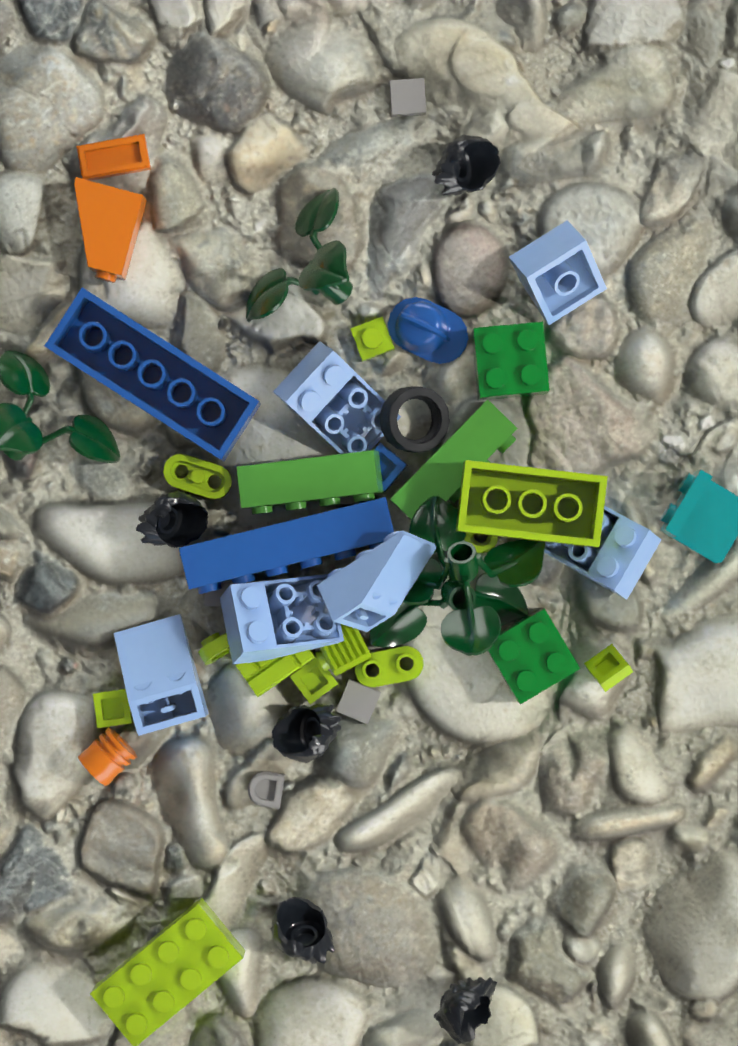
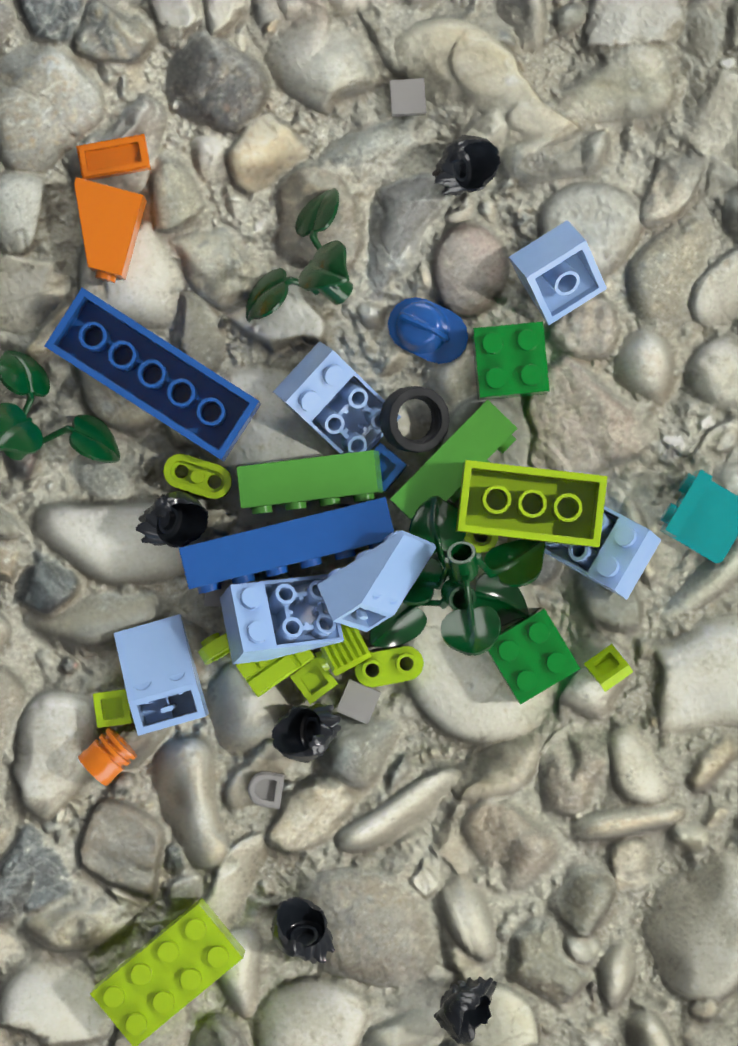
lime plate [350,316,395,362] -> none

